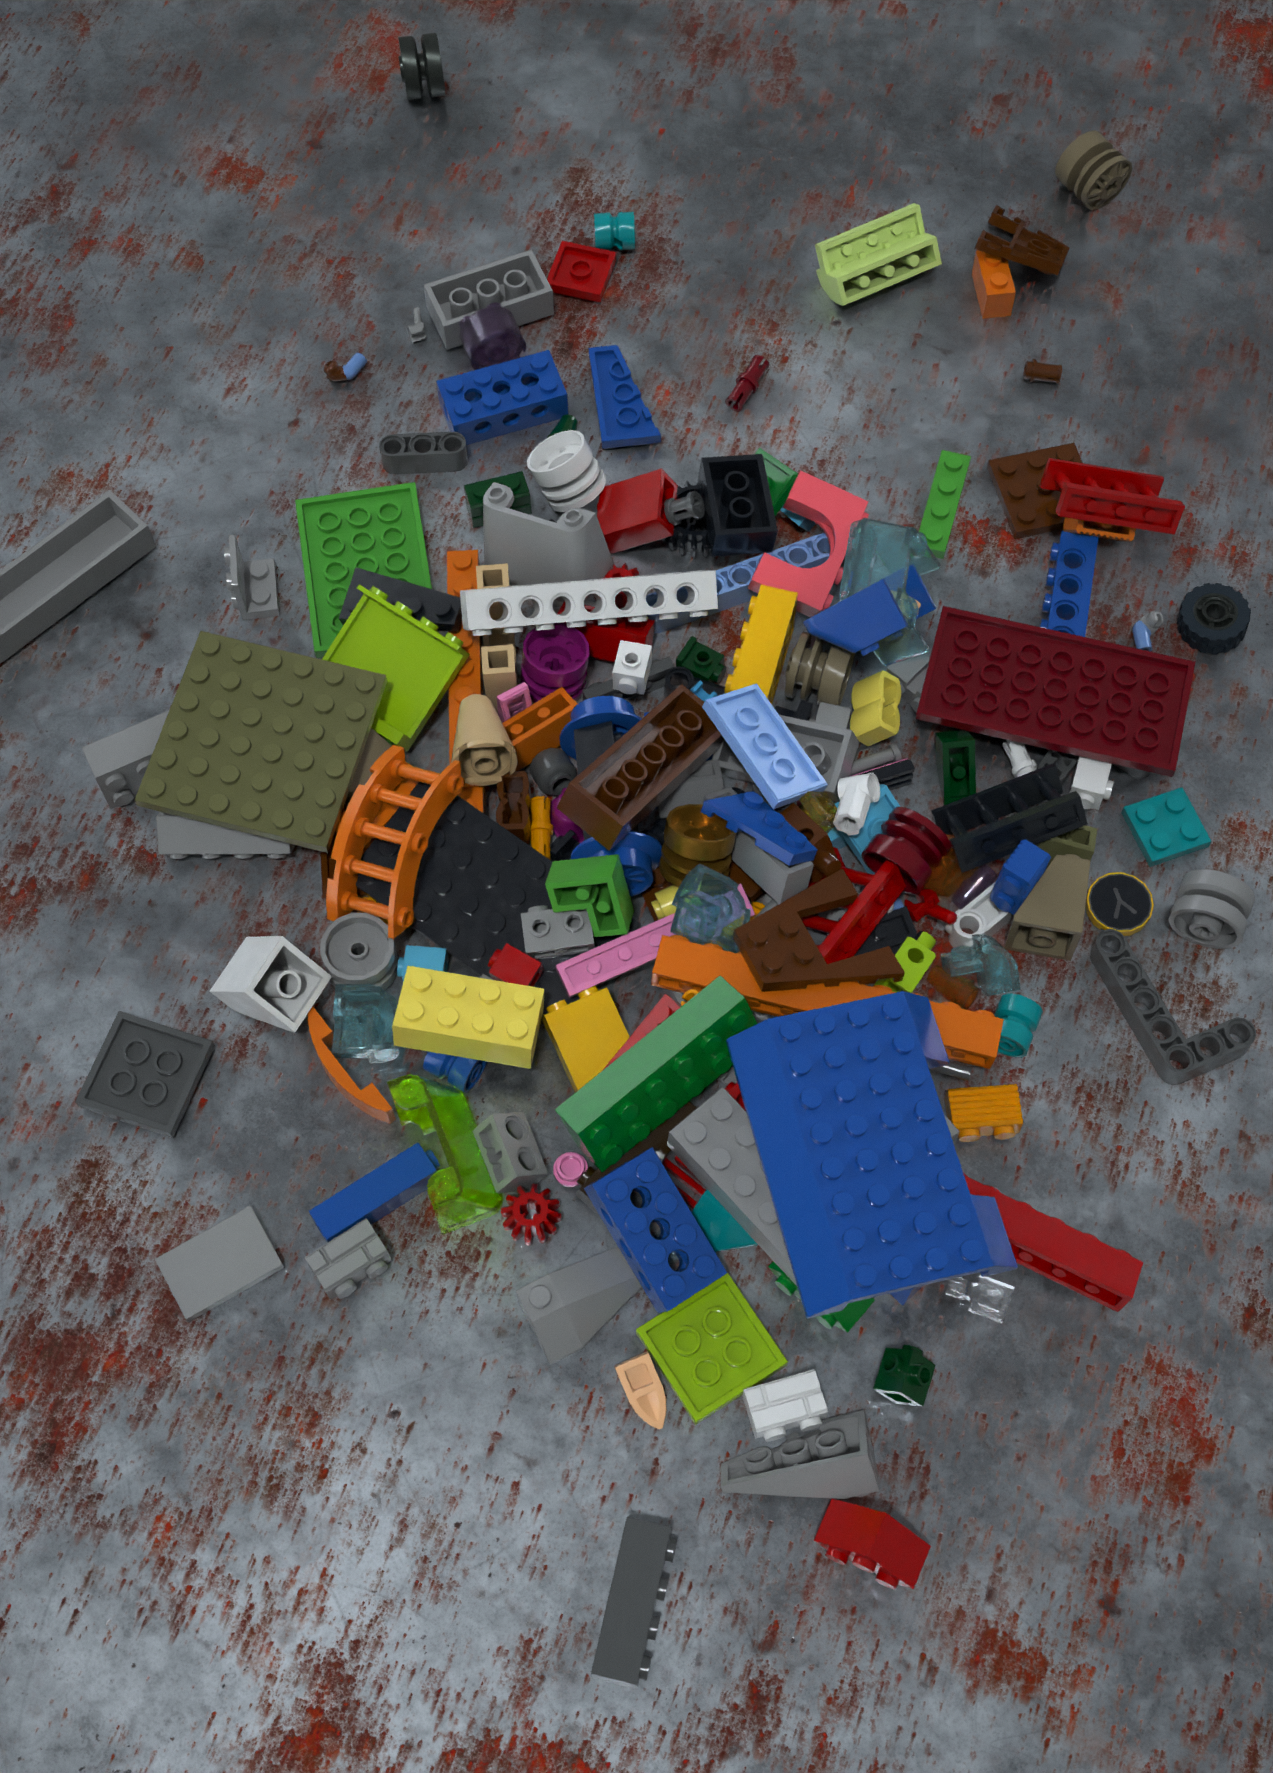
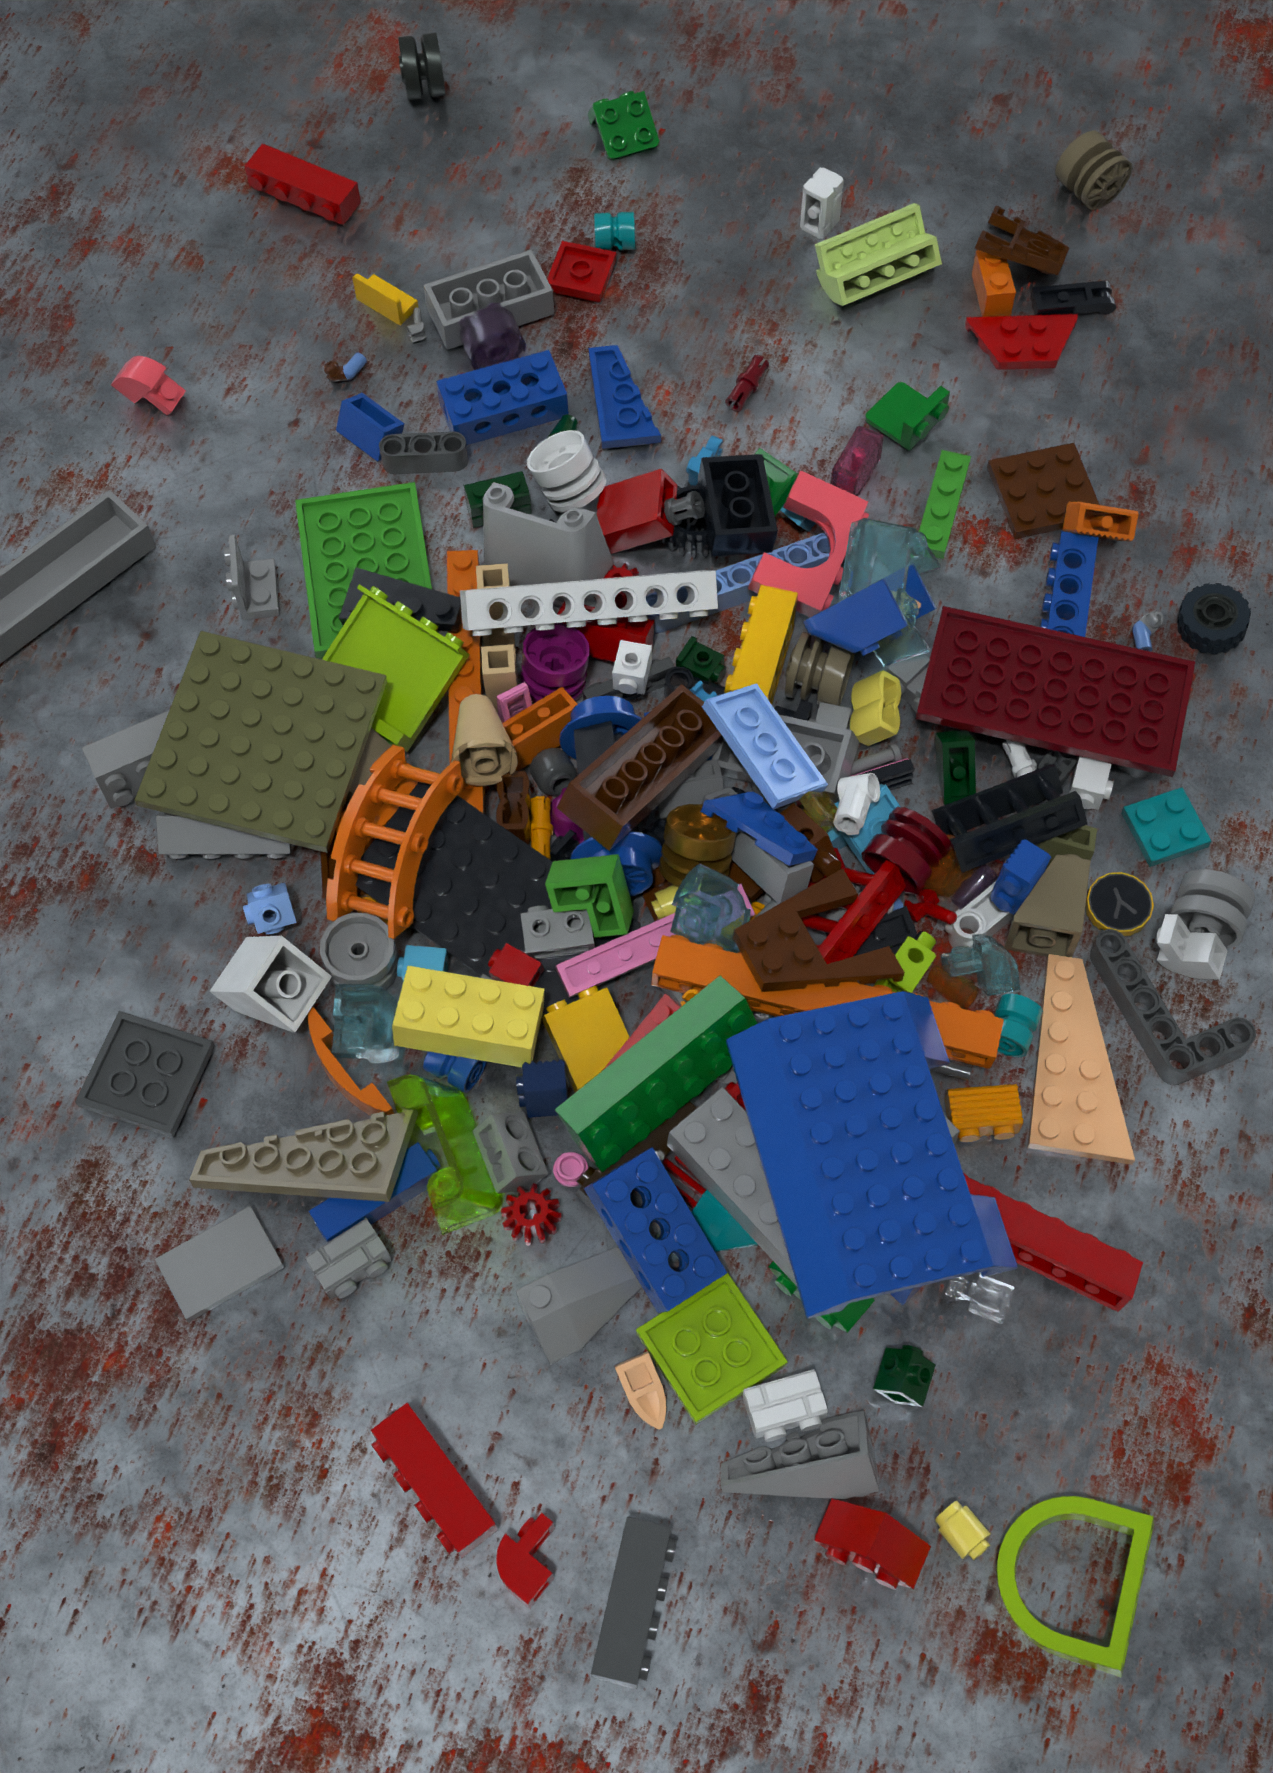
reddish brown pin [1023,359,1062,384] -> none
red fence [1040,458,1185,535] -> none
none -> coral brick [111,356,186,416]
none -> dark tan wing [189,1105,418,1202]
none -> light blue brick [243,882,297,934]
none -> red brick [244,143,361,225]
none -> blue brick [336,393,404,462]
none -> yellow panel [352,273,419,326]
none -> red brick [371,1403,498,1559]
none -> red brick [496,1513,555,1609]
none -> dark blue brick [516,1059,568,1118]
none -> green bracket [587,91,659,160]
none -> dark azure plate [686,435,723,485]
none -> white brick [800,167,844,239]
none -> clear pink brick [830,426,884,496]
none -> green bracket [865,382,950,451]
none -> light yellow brick [935,1500,991,1561]
none -> red wing [965,314,1078,370]
none -> lime window [997,1496,1154,1677]
none -> light nougat wing [1027,954,1135,1165]
none -> black plate [1031,281,1116,315]
none -> white brick [1157,914,1228,980]

